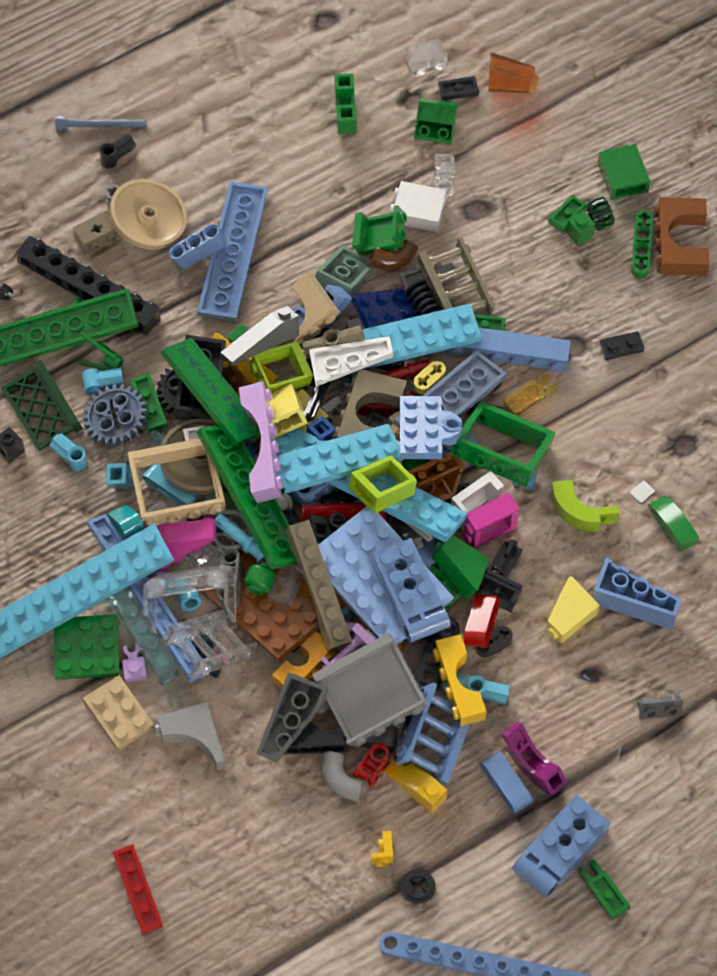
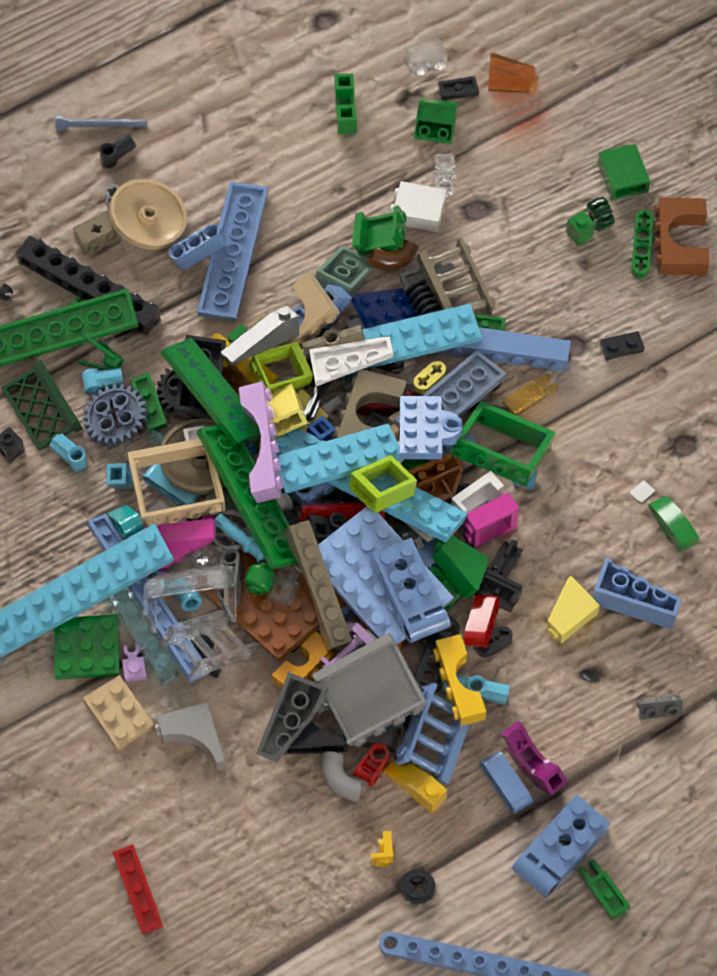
red pin [381,359,430,380] -> none
green plate [548,194,587,233] -> none
lime arch [551,480,620,532] -> none

